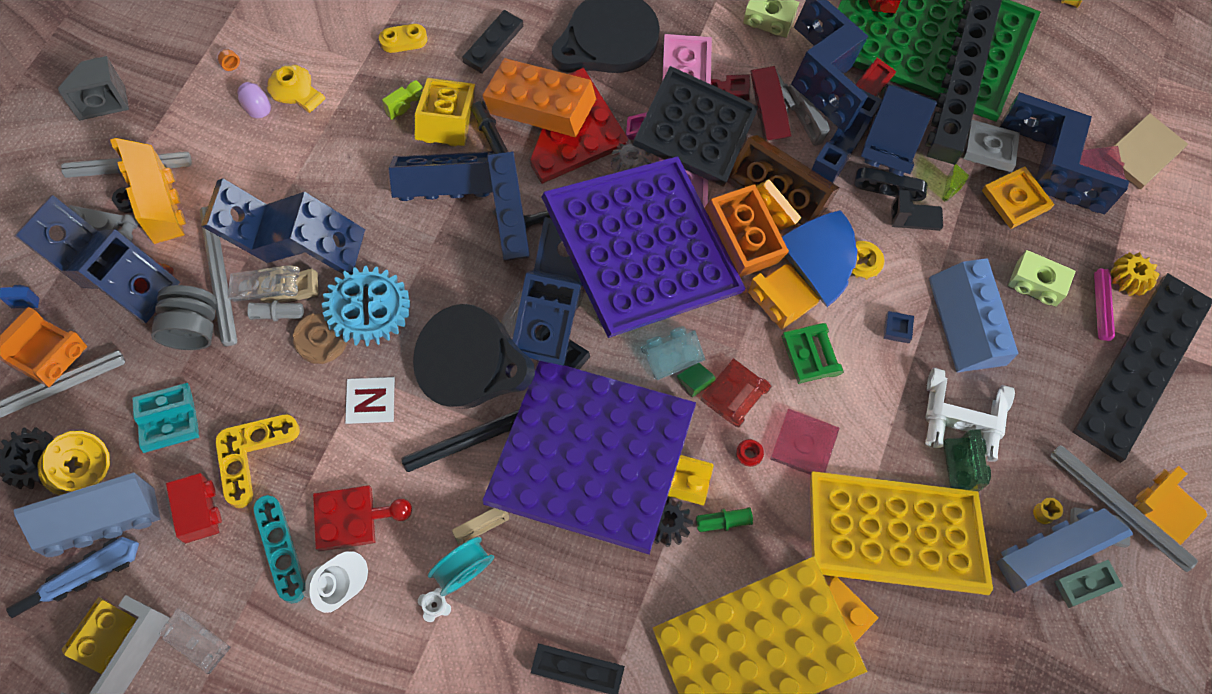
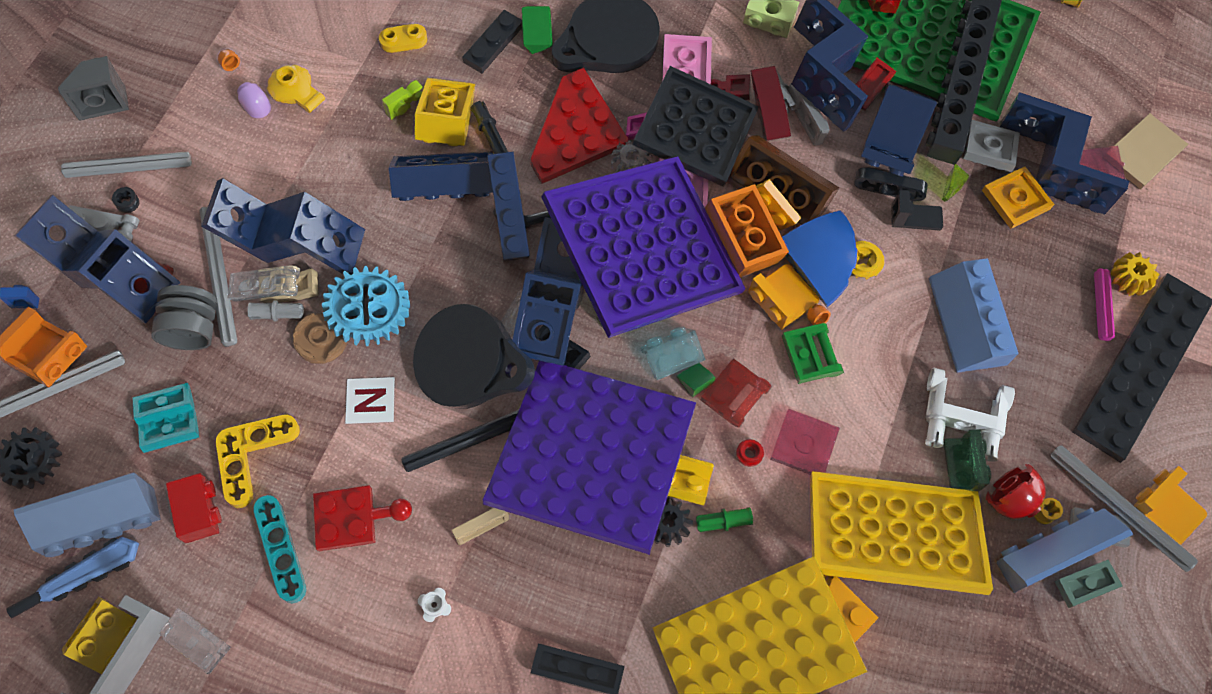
yellow wheel [38,431,110,495] -> none
light orange wedge [110,138,186,244] -> none
white piece [303,551,368,612] -> none
teal wheel [427,537,495,596] -> none
orange brick [482,58,596,137] -> none
dark blue arch [812,89,882,184] -> none
dark blue plate [883,311,914,343] -> none
yellowish green brick [1008,250,1076,307] -> none
none -> green slope [522,6,553,54]
none -> orange hinge [807,304,831,325]
none -> red cylinder [986,464,1046,519]

